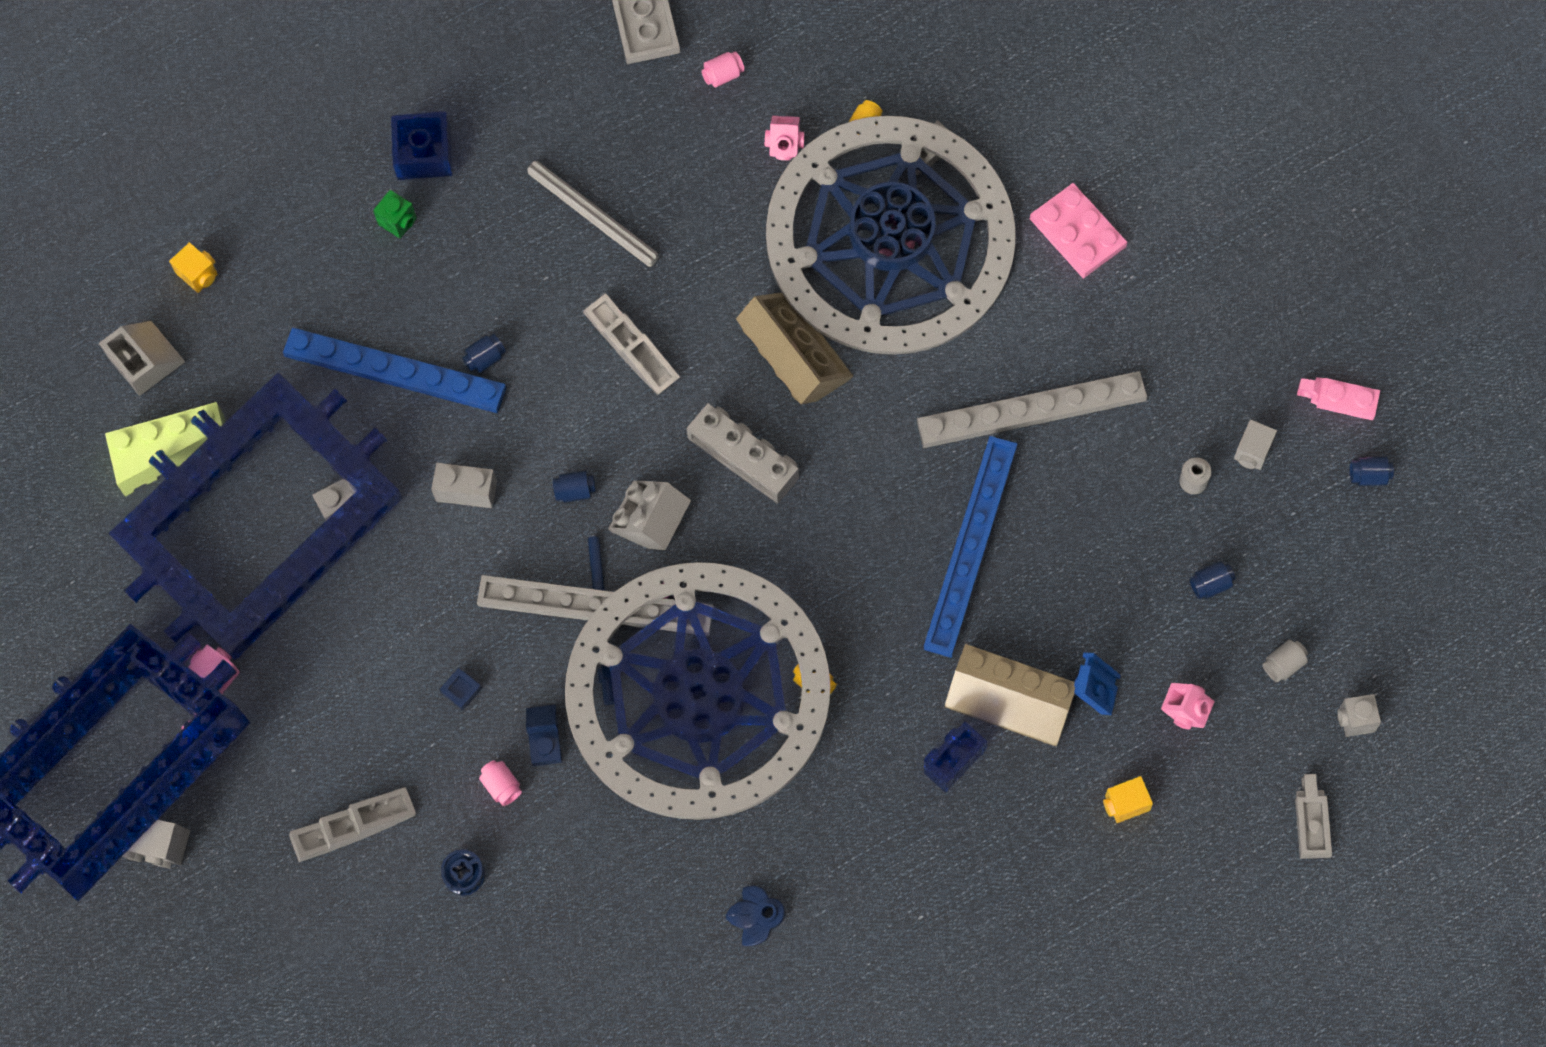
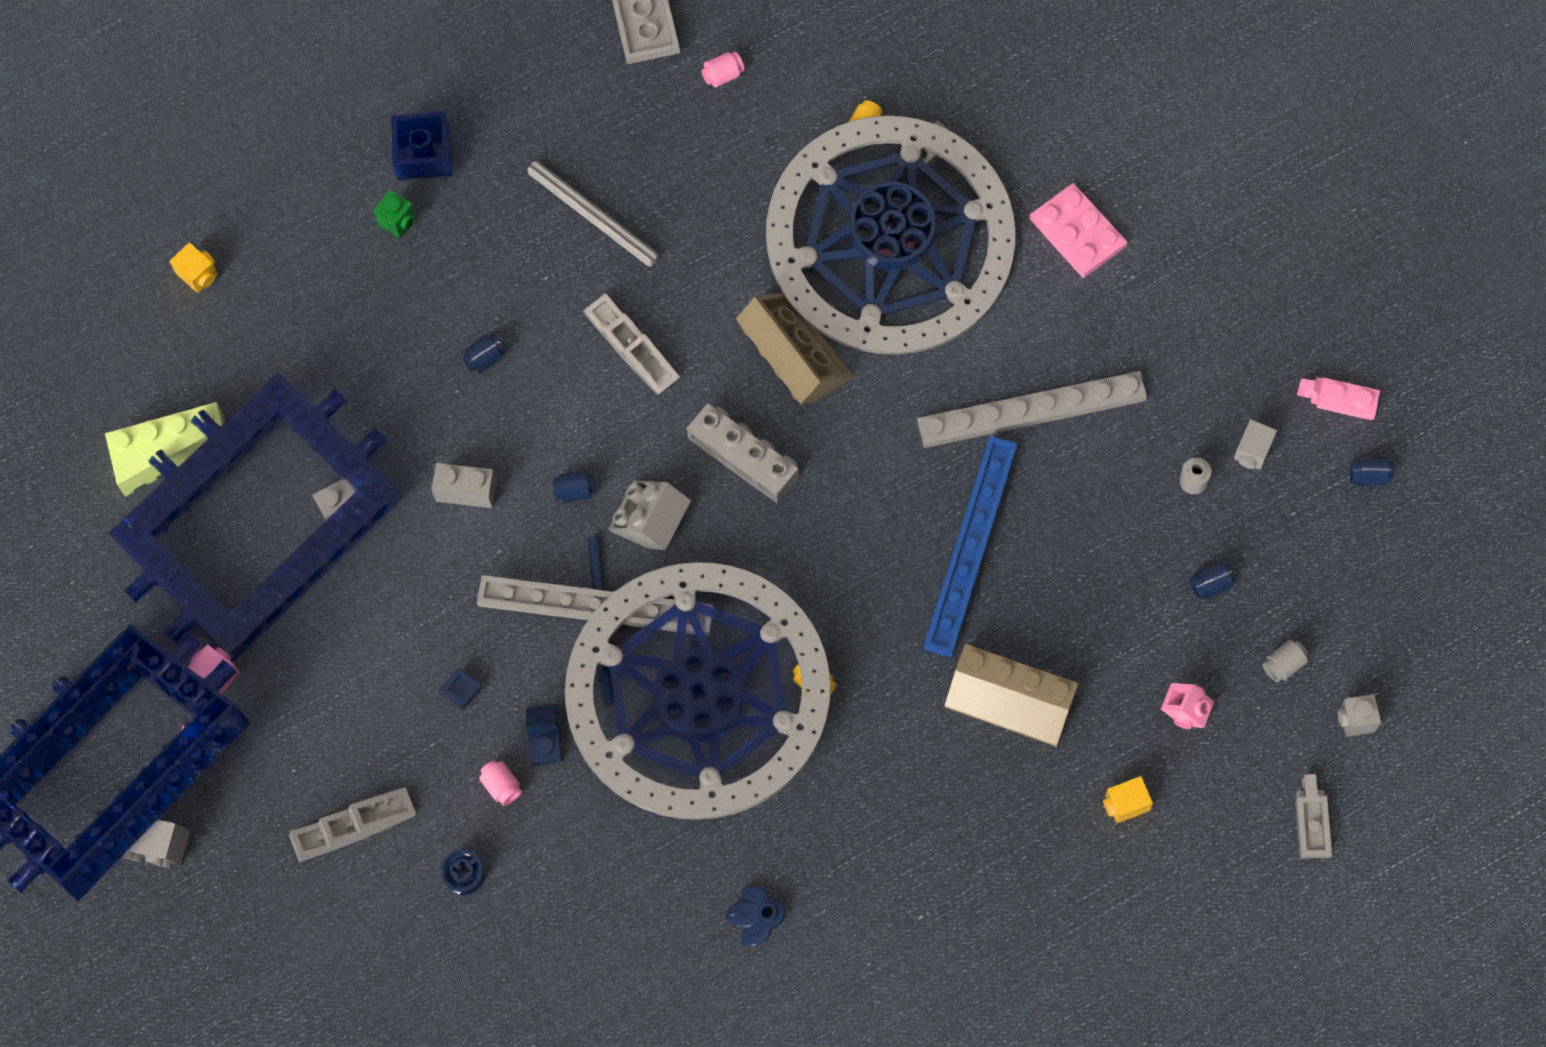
light grey slope [99,321,185,396] -> none
blue plate [283,328,506,413] -> none
bright pink brick [765,116,805,160] -> none
clear blue brick [924,721,987,793] -> none
blue plate [1074,653,1121,715] -> none

